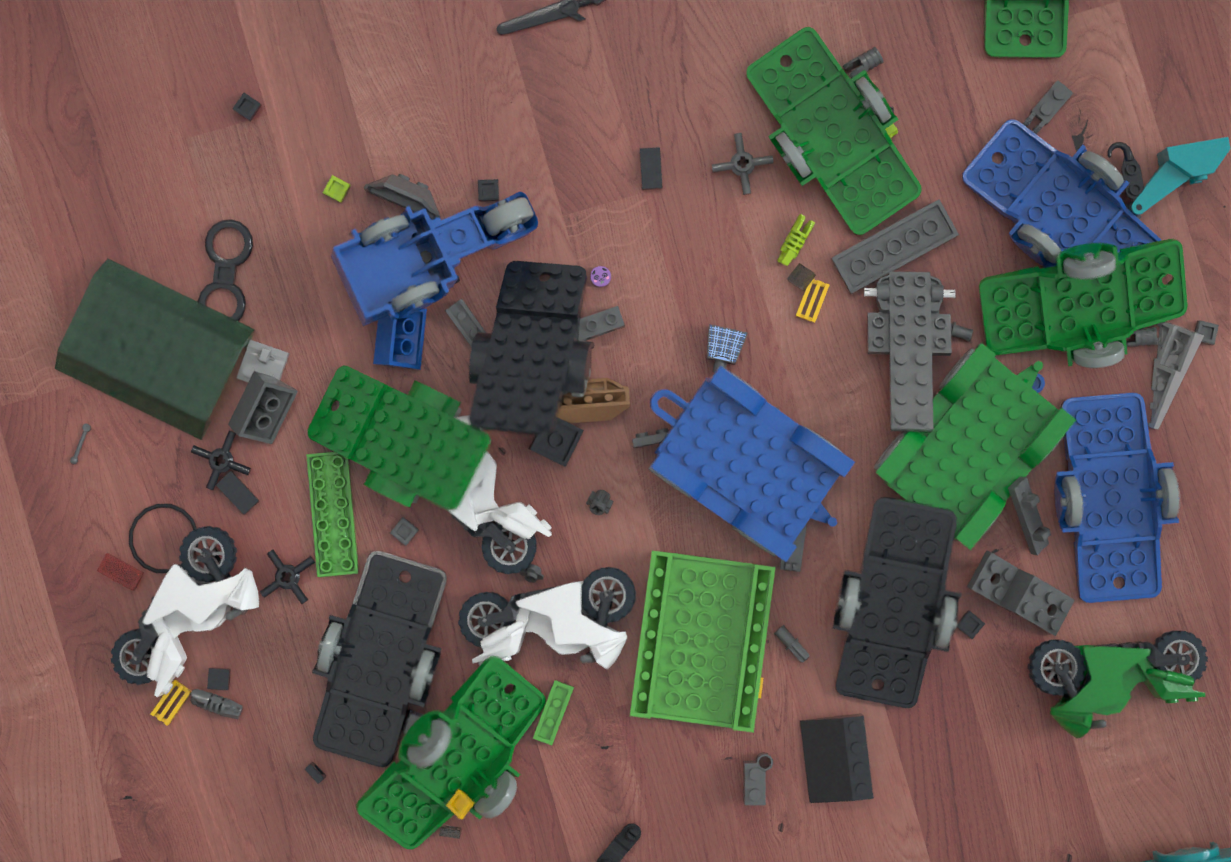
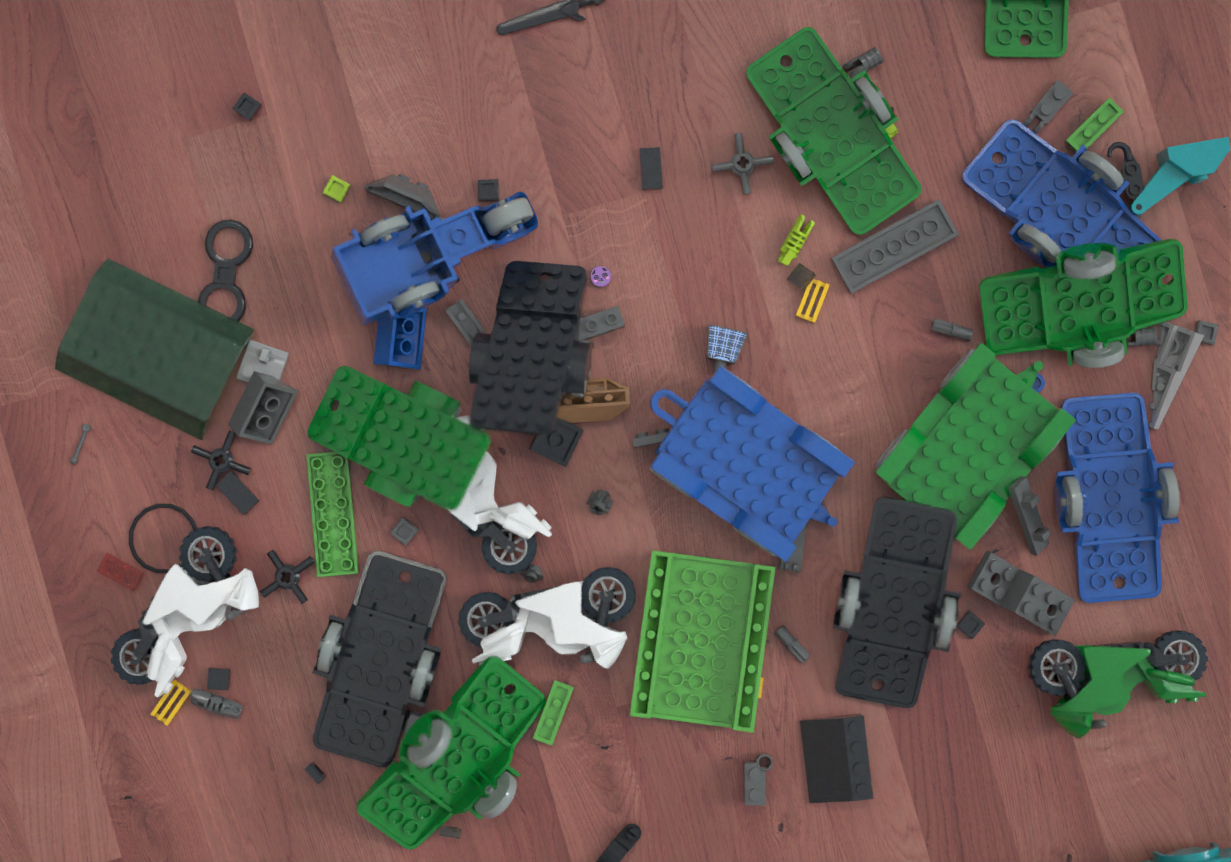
yellow tile [446,789,475,820] -> none
dark grey piece [864,271,955,432] -> none
none -> bright green plate [1065,97,1124,153]

